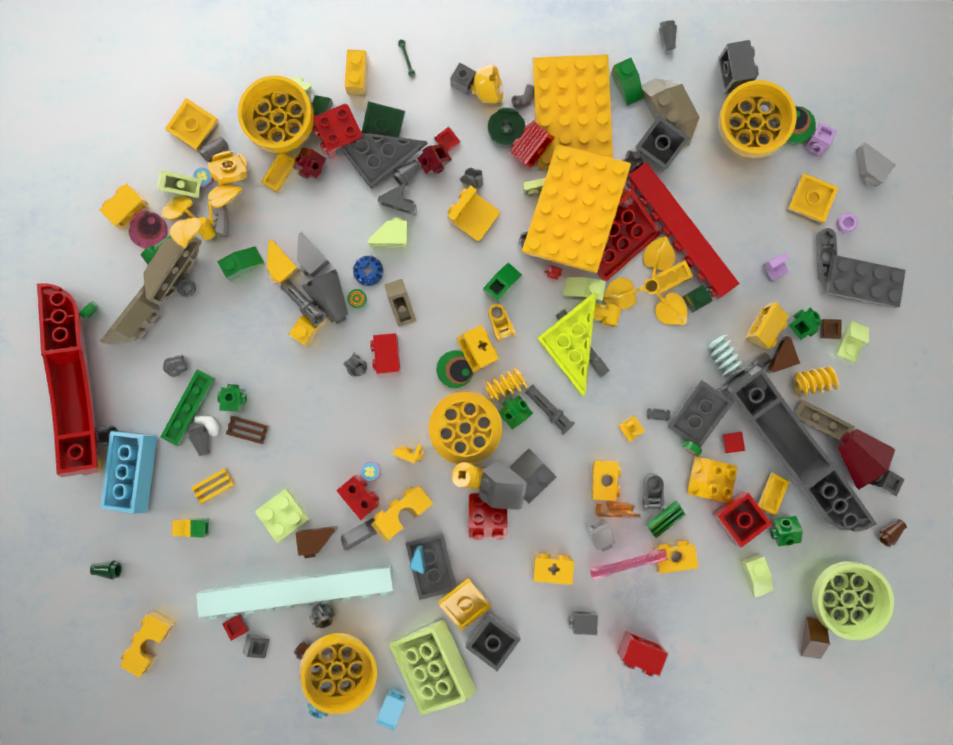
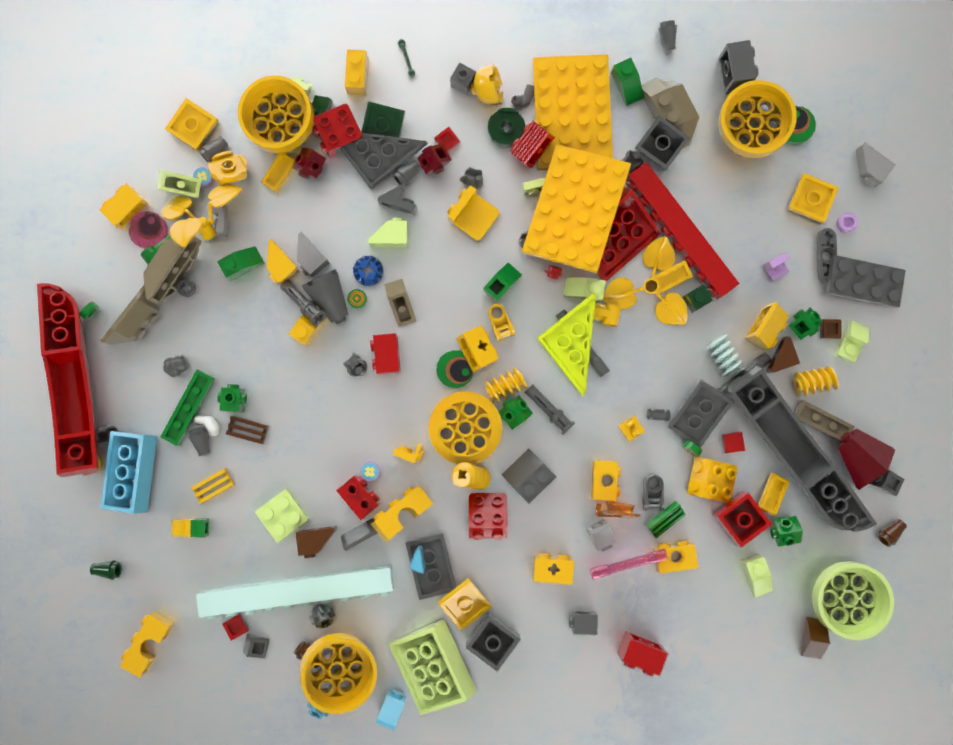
dark grey slope [479,459,527,510] -> none
lavender bracket [805,122,837,157] -> none

